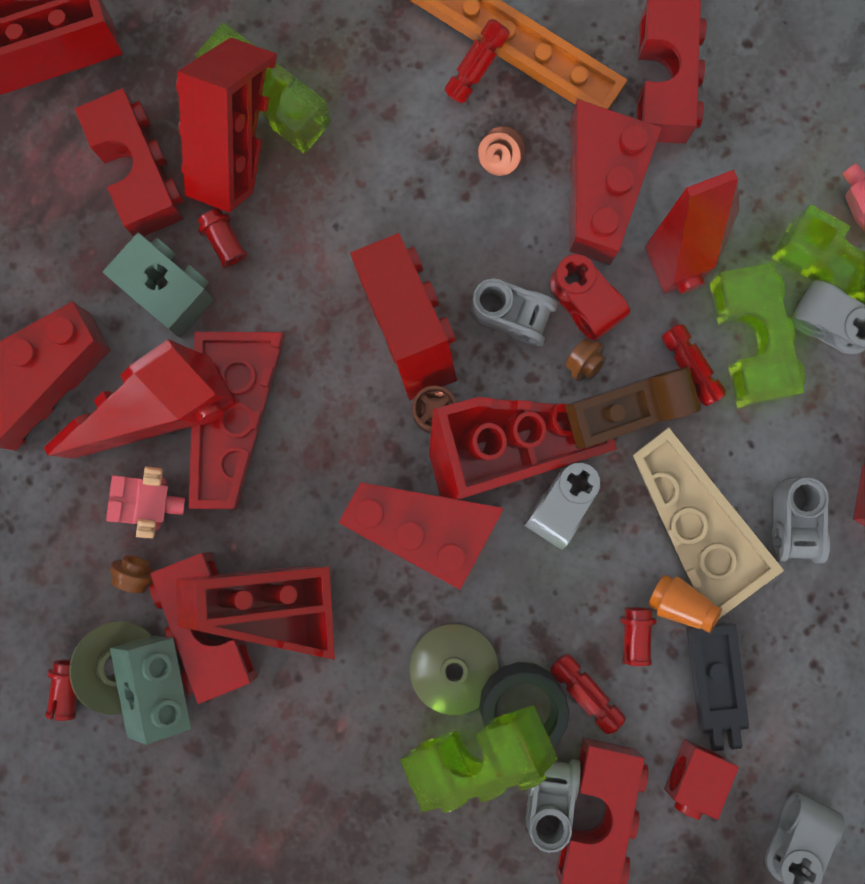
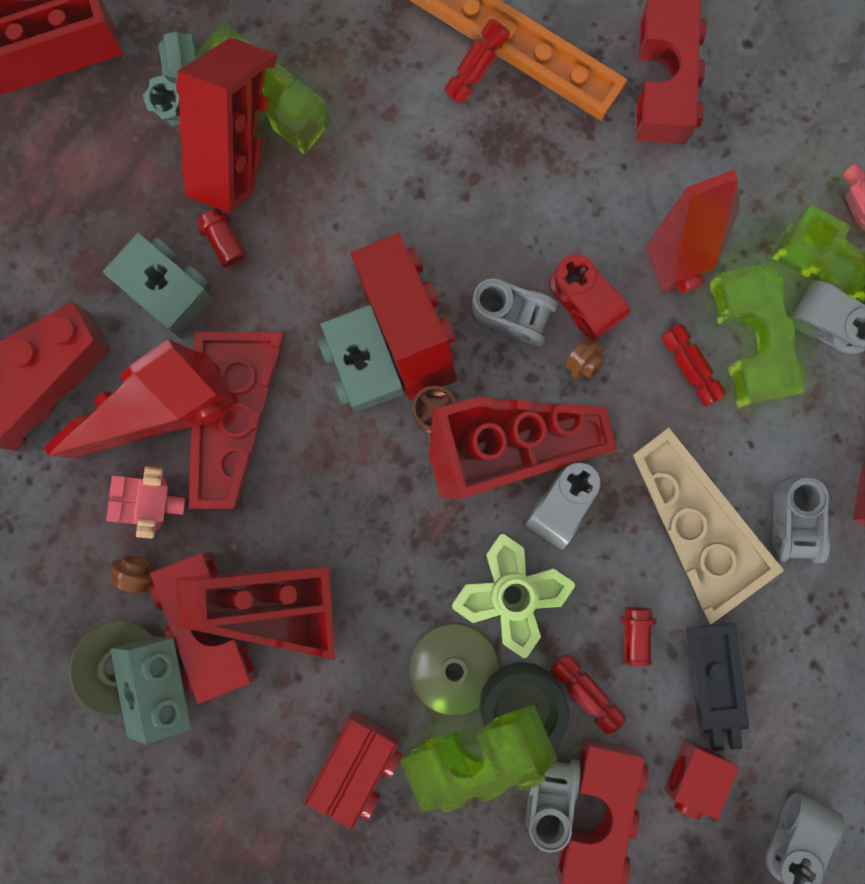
red pin [45,659,77,721] -> none
red arch [74,88,184,237] -> none
red wedge [338,482,504,590] -> none
wheel [478,126,525,176] -> none
reddish brown plate [565,367,701,448] -> none
red wedge [569,99,662,265] -> none
orange cone [649,575,722,633] -> none
none -> sand green piece [143,31,200,127]
none -> red brick [304,711,403,829]
none -> sand green brick [317,305,404,413]
none -> yellowish green plant [452,534,575,658]

